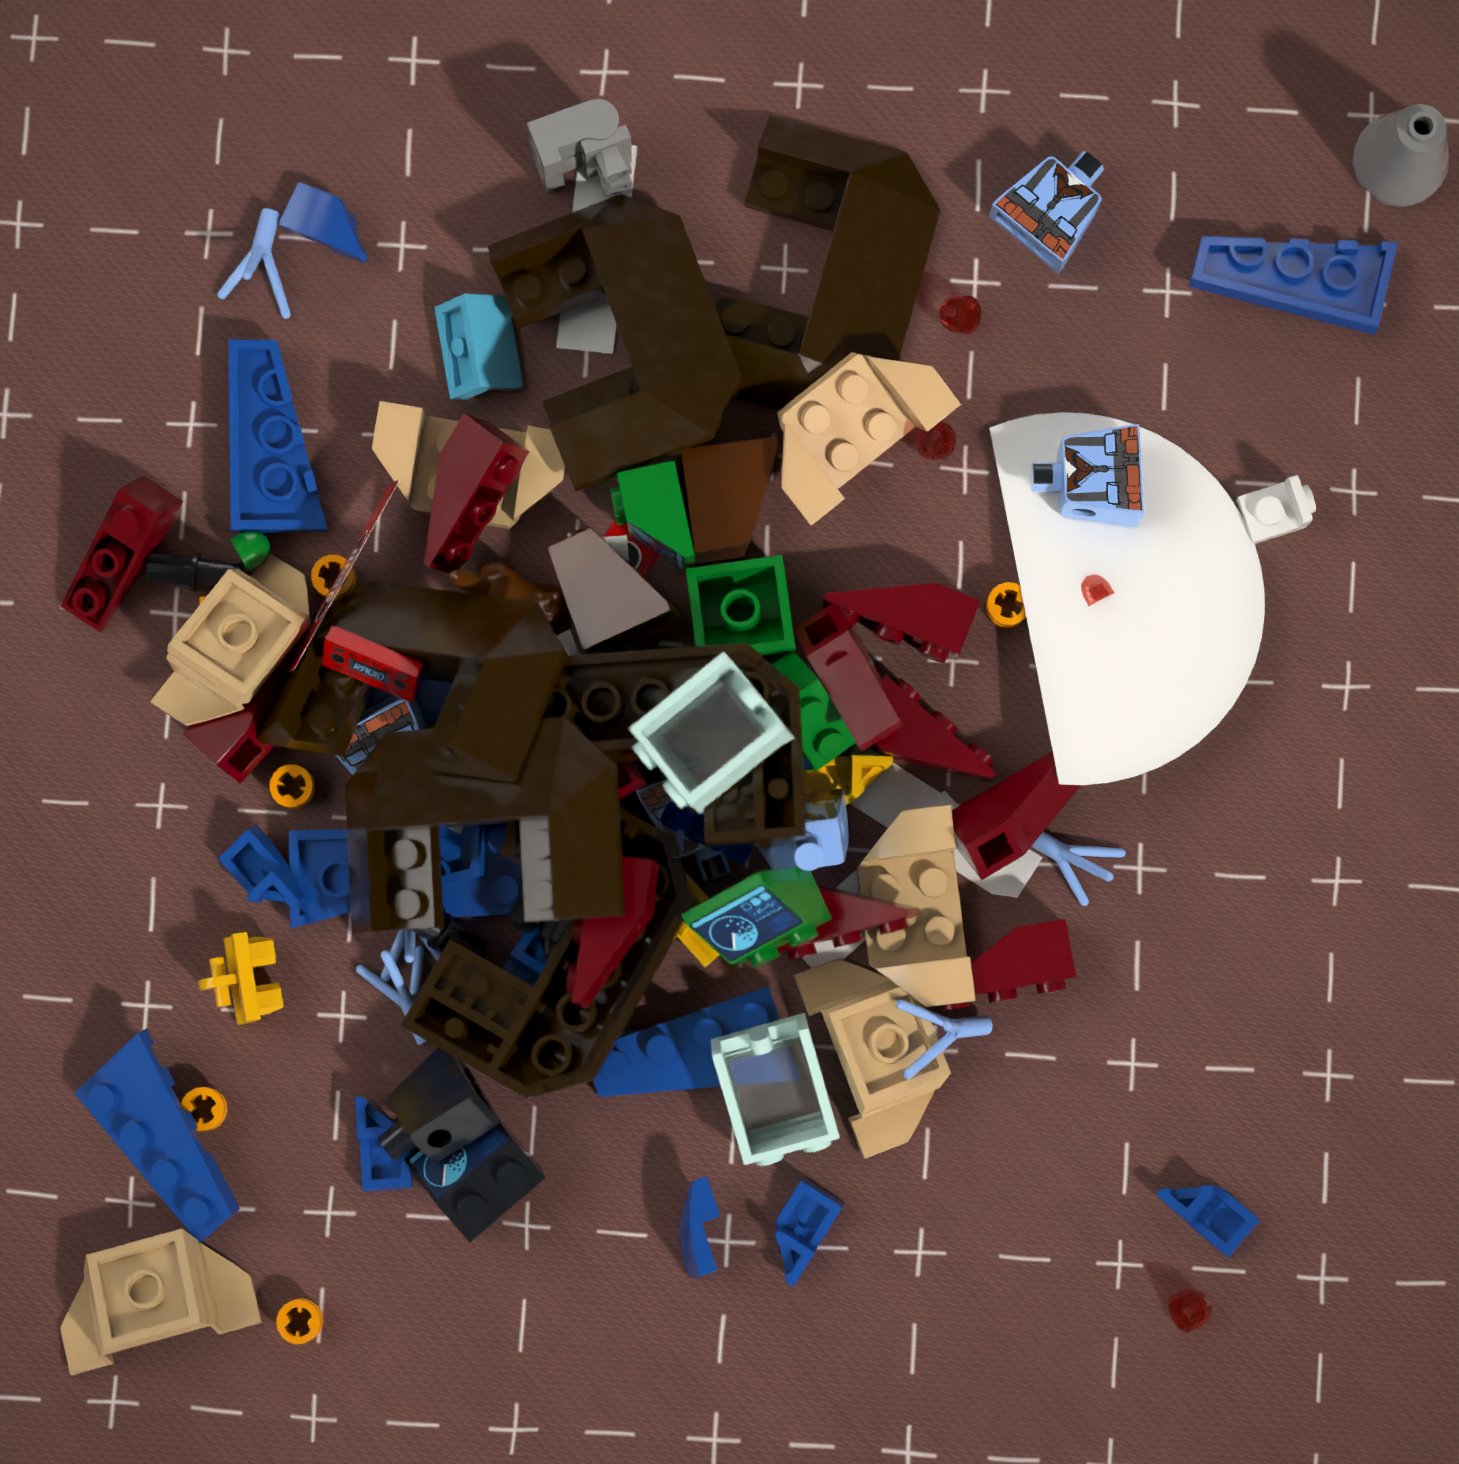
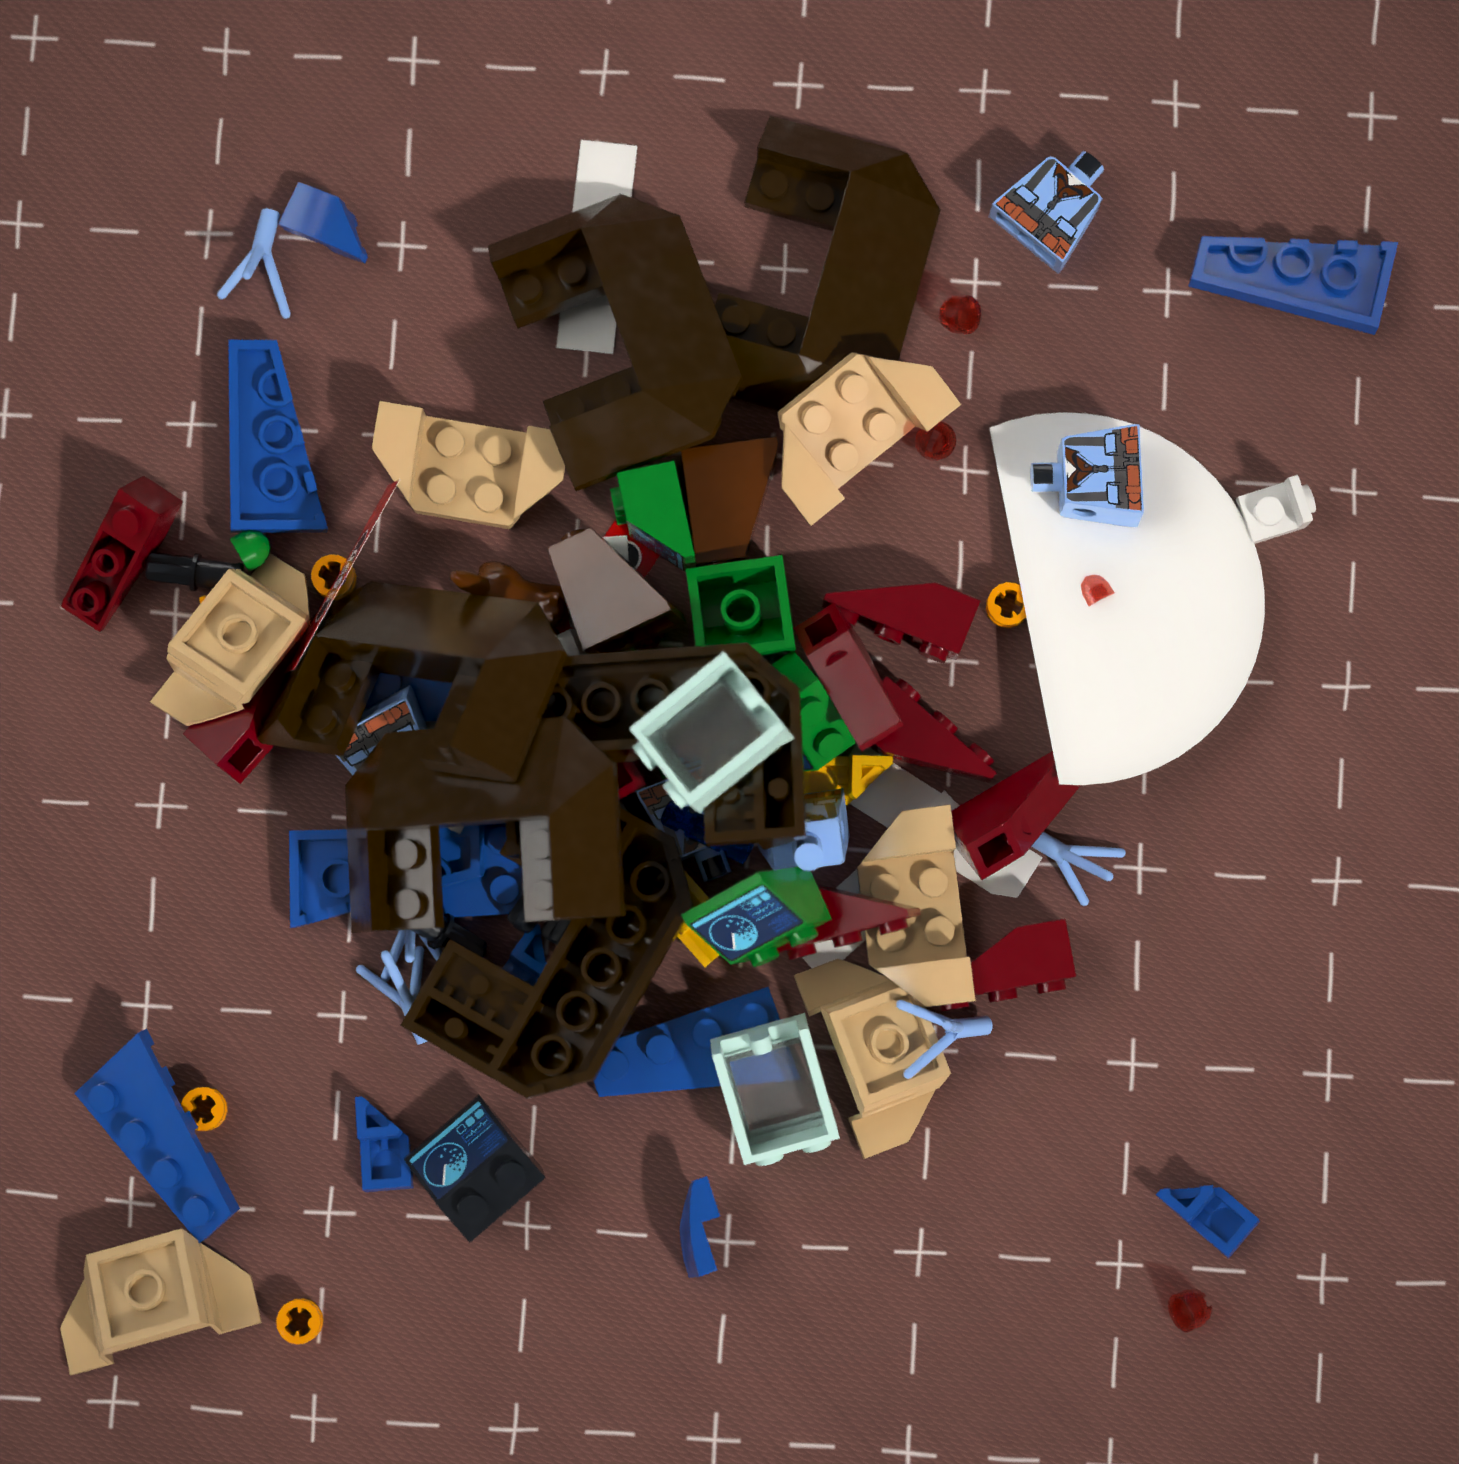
yellow hips [198,932,283,1025] -> none
blue slope [218,824,306,906] -> none
light orange bush [270,764,316,809] -> none
red tile [322,626,423,703] -> none
black torso [378,1047,501,1162] -> none
dark red slope [424,413,530,573] -> none
medium azure panel [434,293,523,400] -> none
light grey hips [527,99,632,197] -> none
dark red slope [566,856,660,1008] -> none
blue slope [775,1177,844,1287] -> none
light grey cone [1352,104,1449,207] -> none

